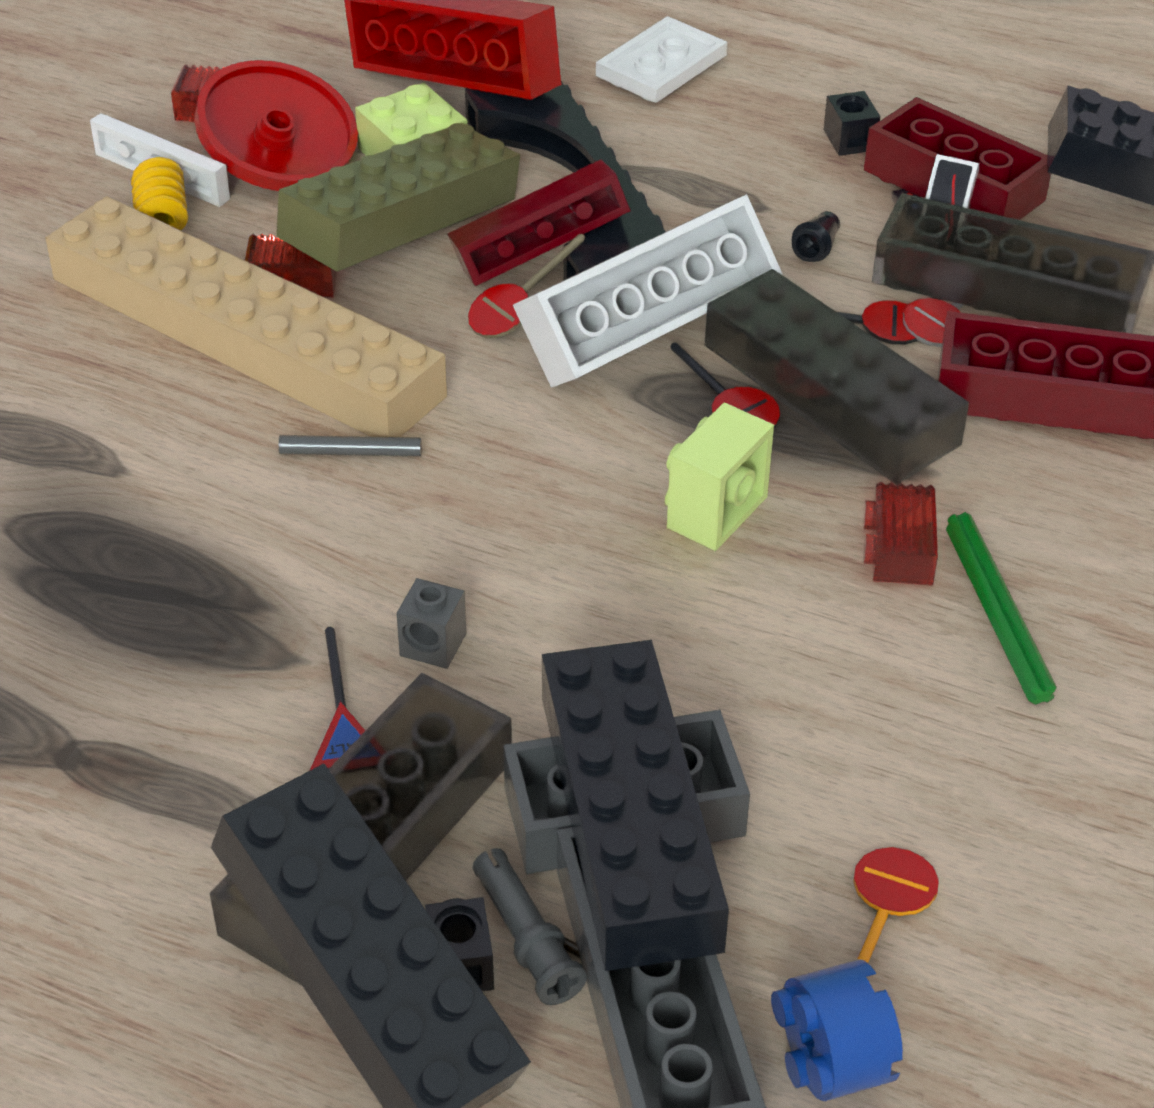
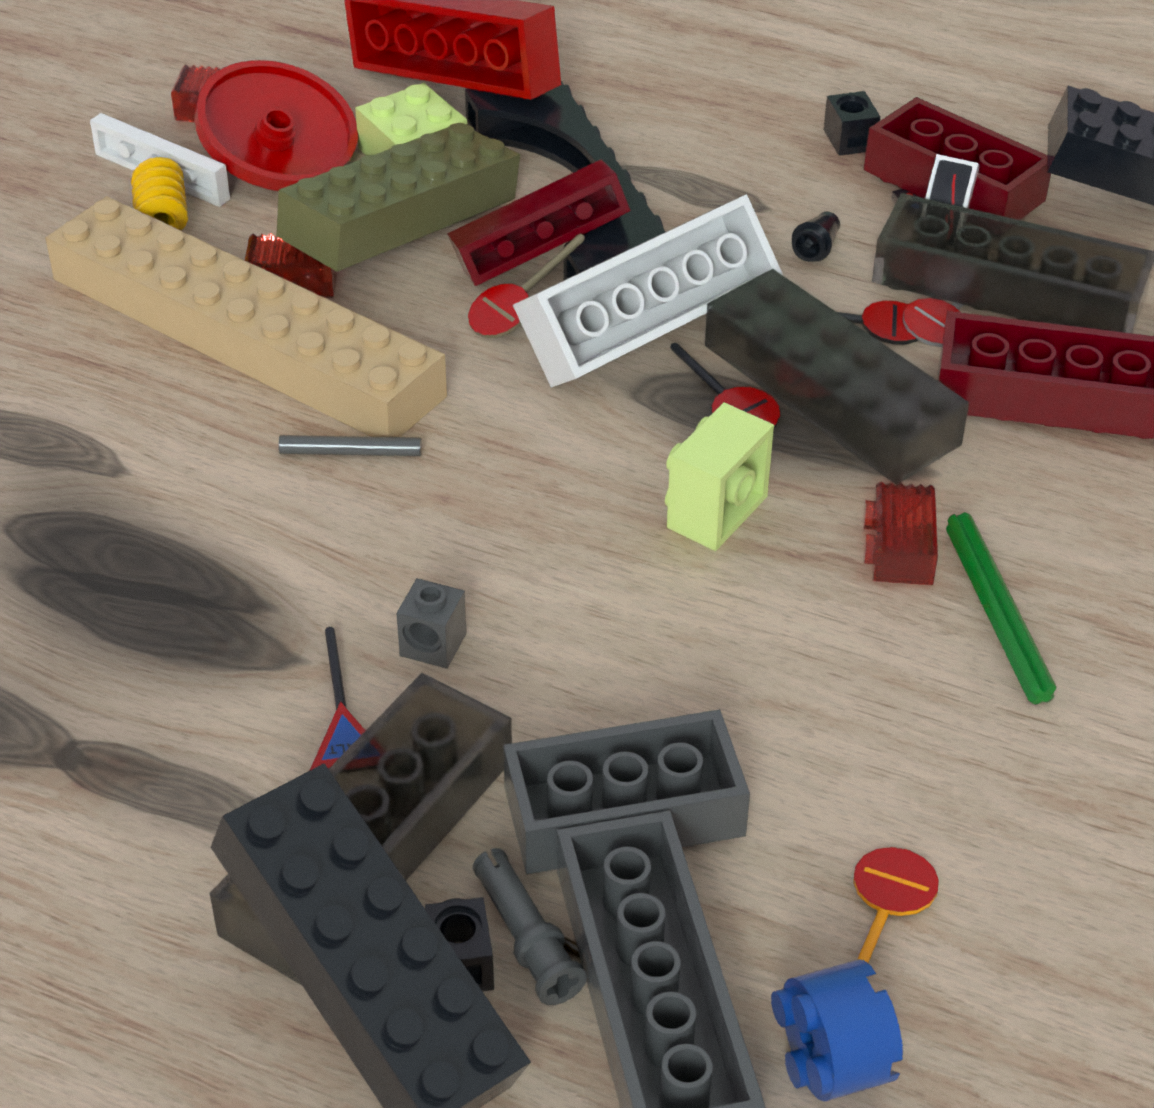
black brick [542,640,729,971] -> none
white plate [596,16,727,103] -> none

